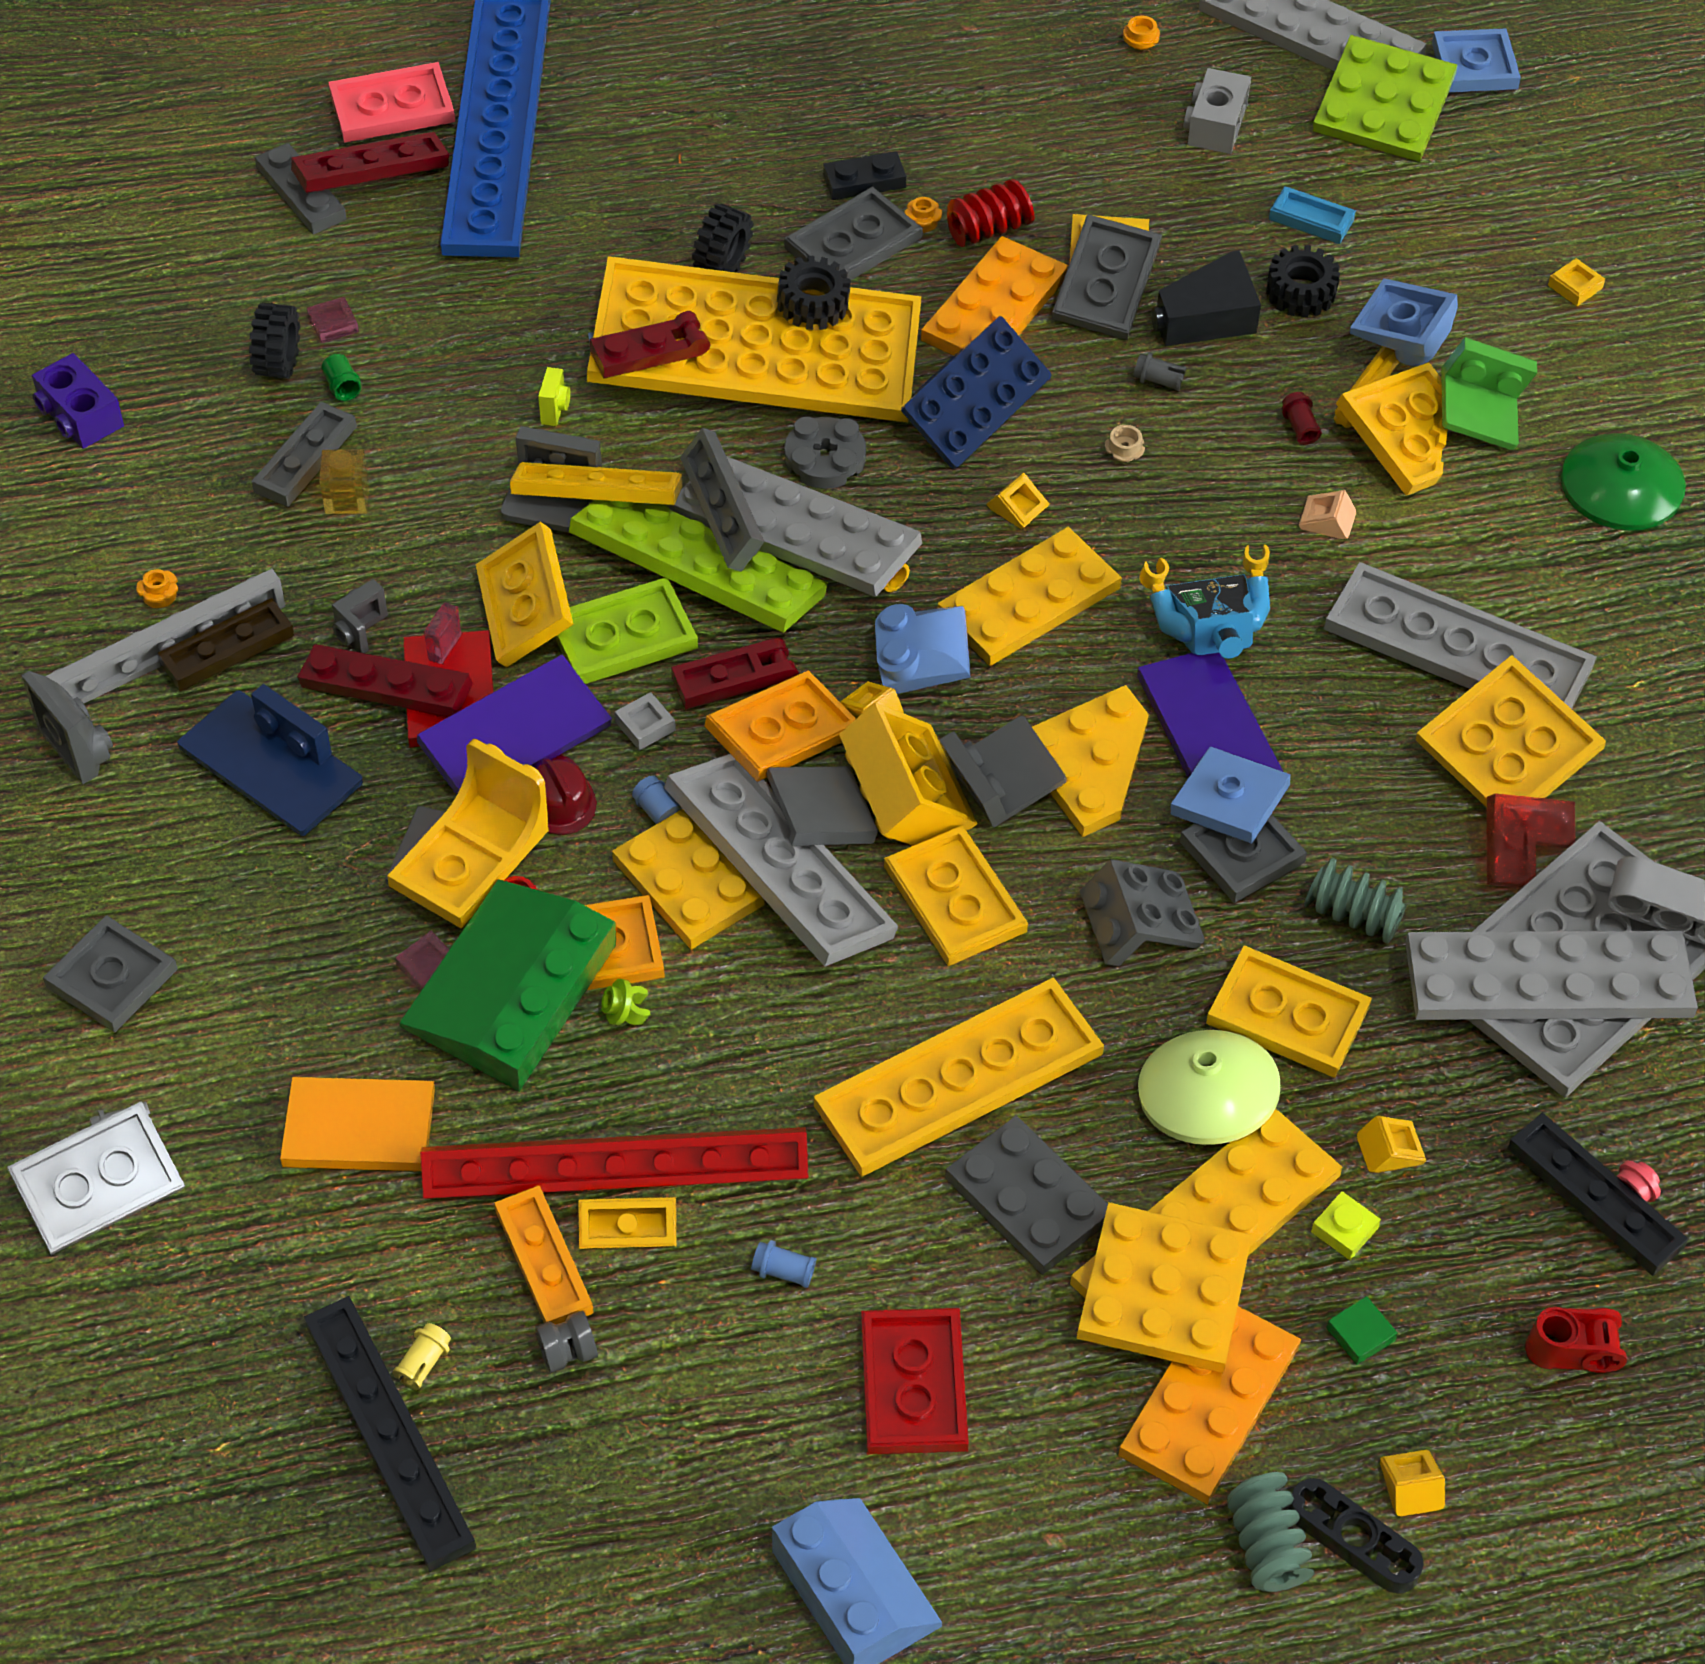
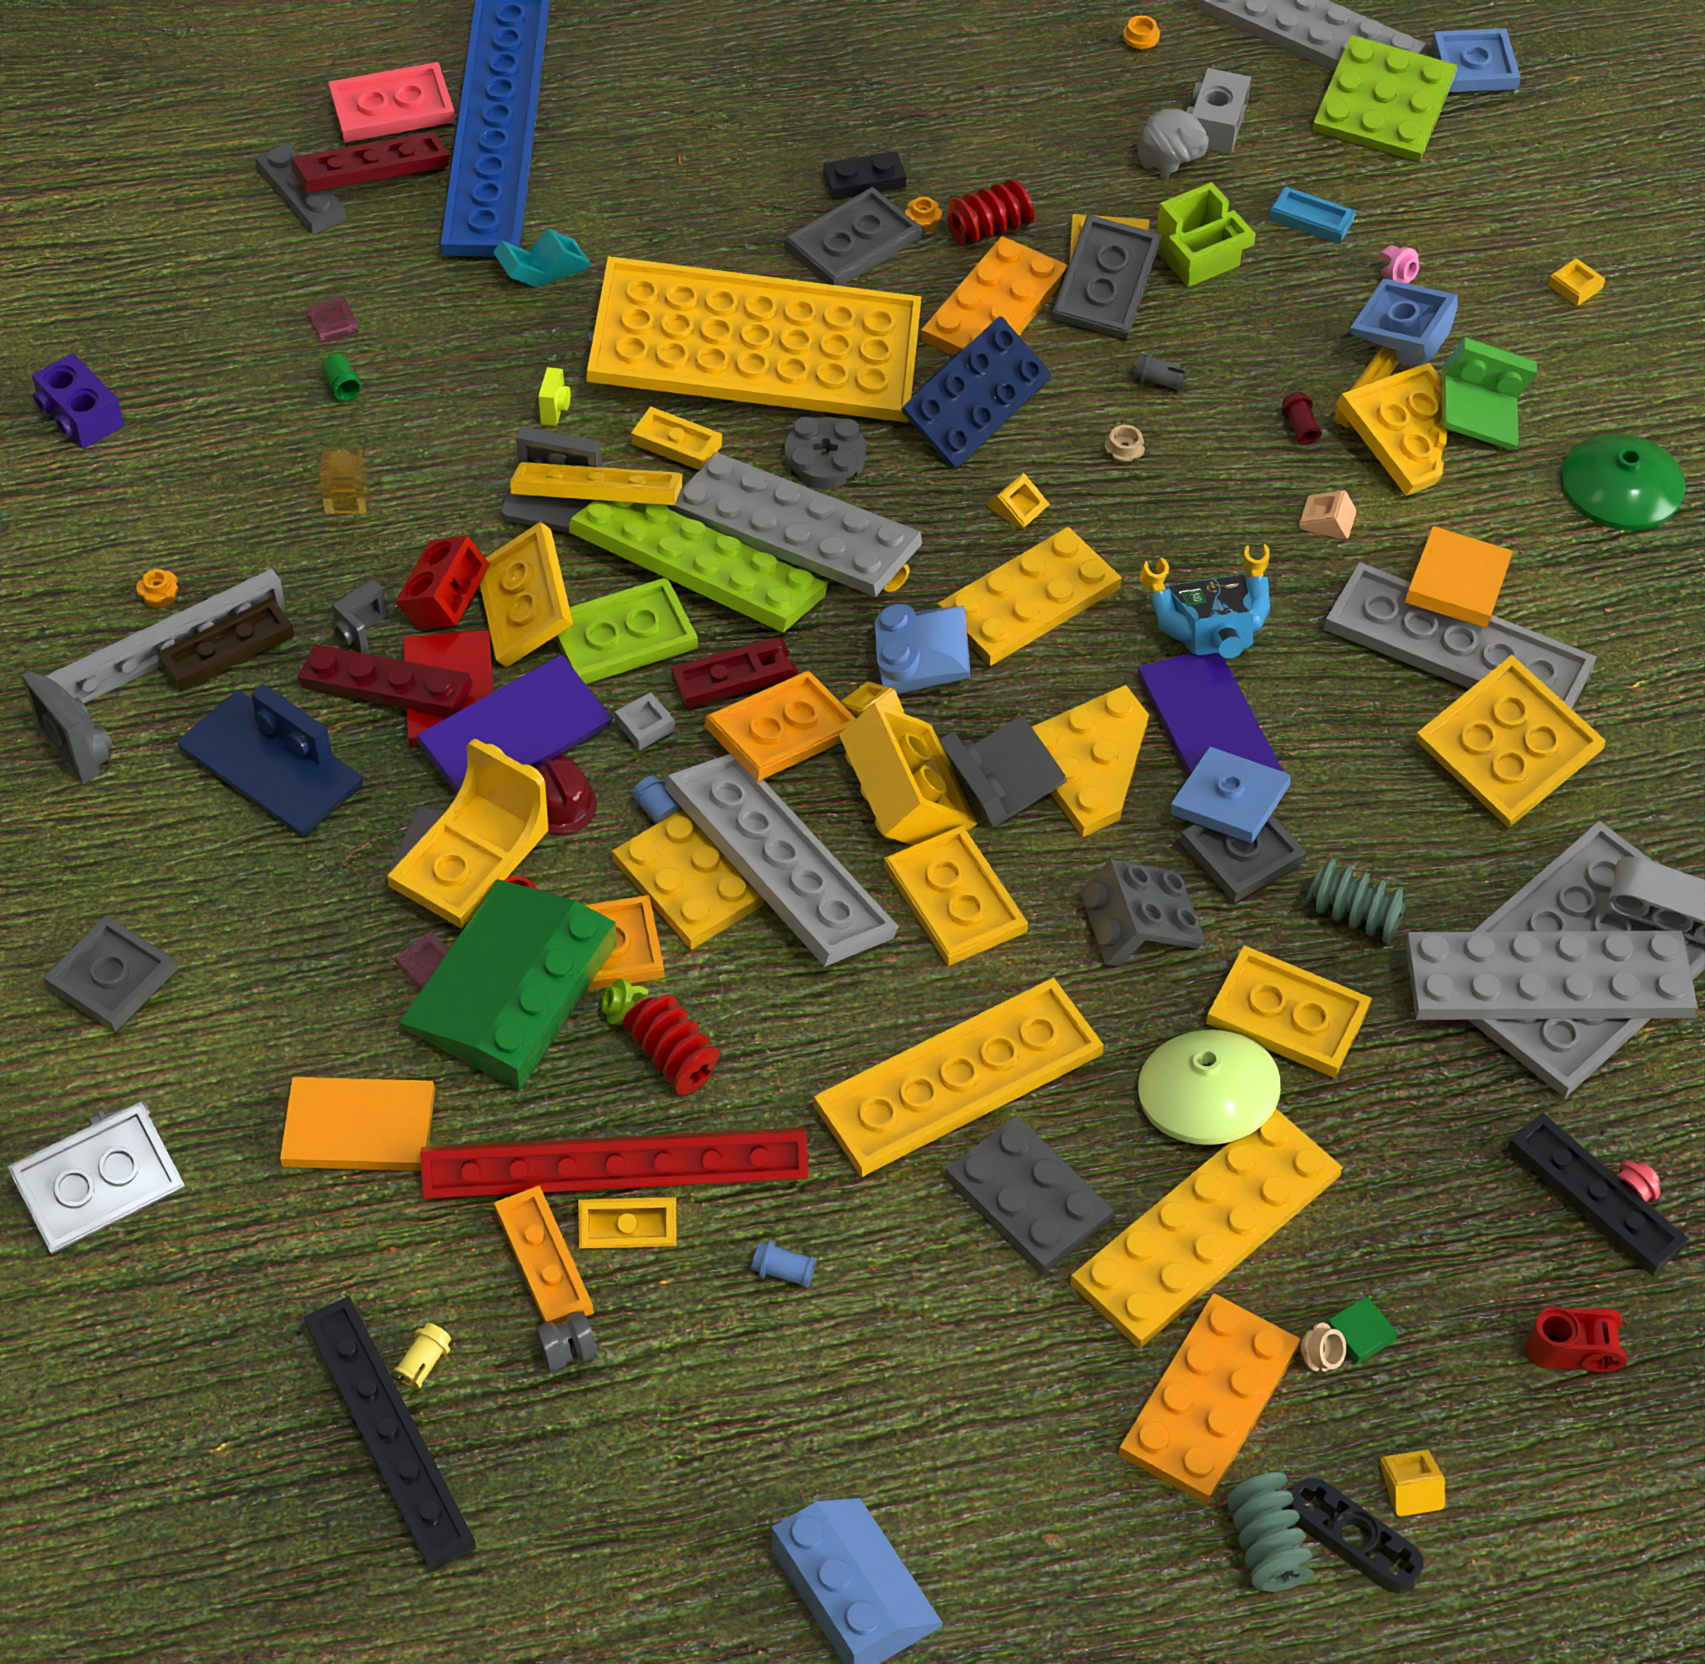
black tyre [249,302,300,379] -> none
dark grey plate [251,402,357,507] -> none
clear pink tile [424,602,462,664] -> none
dark red plate [590,311,711,379] -> none
dark grey plate [680,427,765,572] -> none
black tyre [692,204,753,272] -> none
dark grey piece [766,766,878,846] -> none
black tyre [777,256,851,330] -> none
red tile [861,1308,969,1455] -> none
yellow plate [1077,1202,1252,1373] -> none
black slope [1151,250,1261,346] -> none
black tyre [1266,245,1340,317] -> none
neon yellow plate [1311,1191,1381,1260] -> none
yellow slope [1357,1116,1426,1173] -> none
clear red plate [1487,793,1575,888] -> none
none -> red brick [395,535,490,631]
none -> teal slope [493,228,591,288]
none -> red piece [623,994,720,1096]
none -> yellow plate [631,406,722,470]
none -> light grey hair [1137,108,1209,180]
none -> lime plate [1156,182,1256,287]
none -> tan plate [1301,1323,1346,1372]
none -> bright pink plate [1378,245,1419,283]
none -> light orange tile [1405,526,1513,628]

